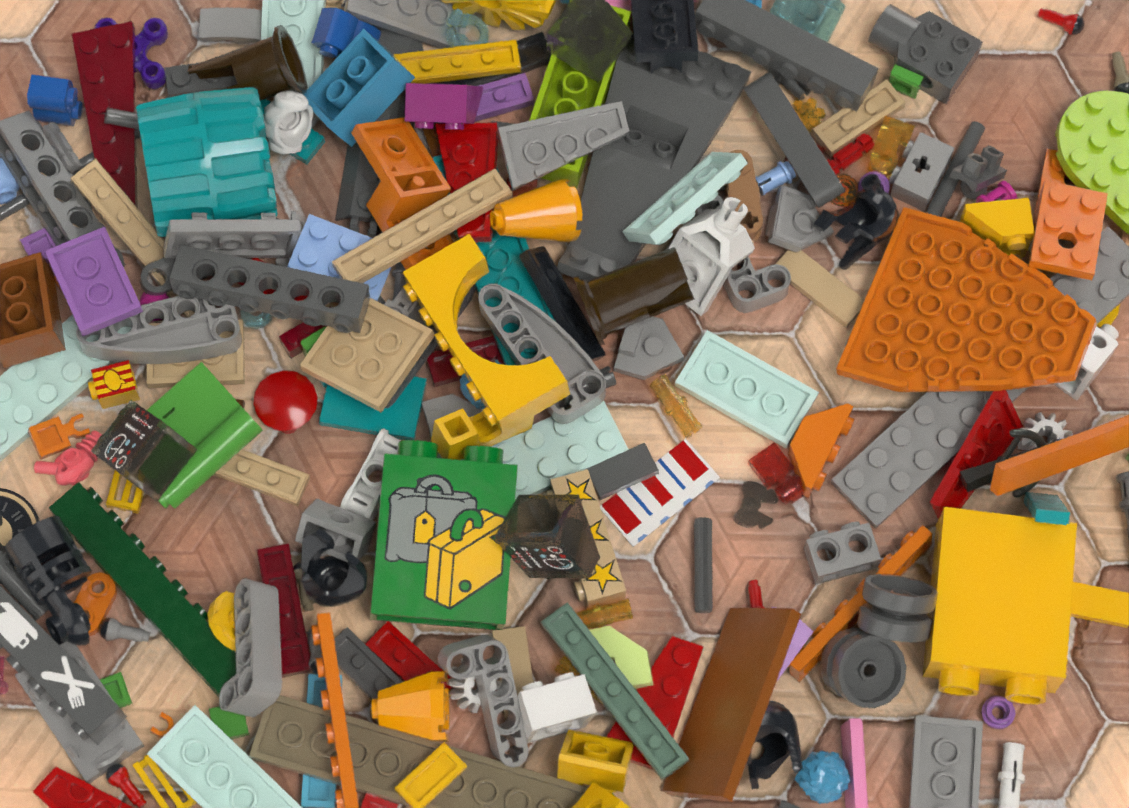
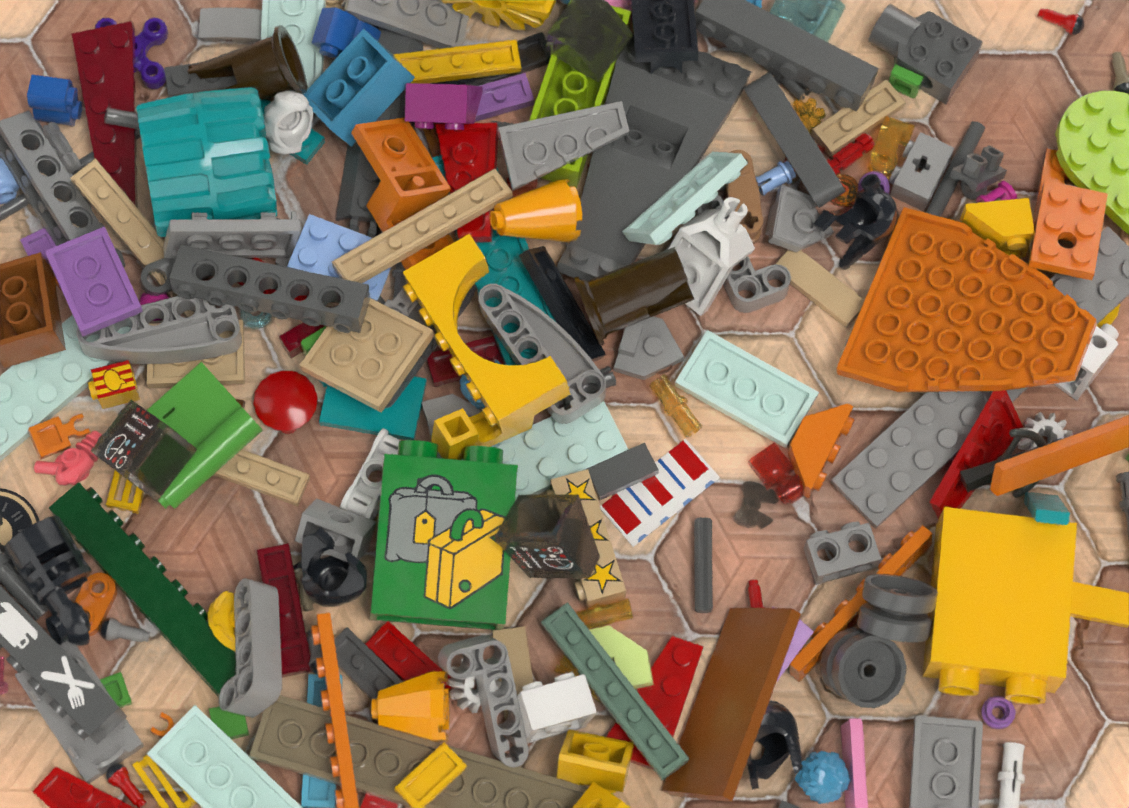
clear light blue piece [445,8,489,47] -> none

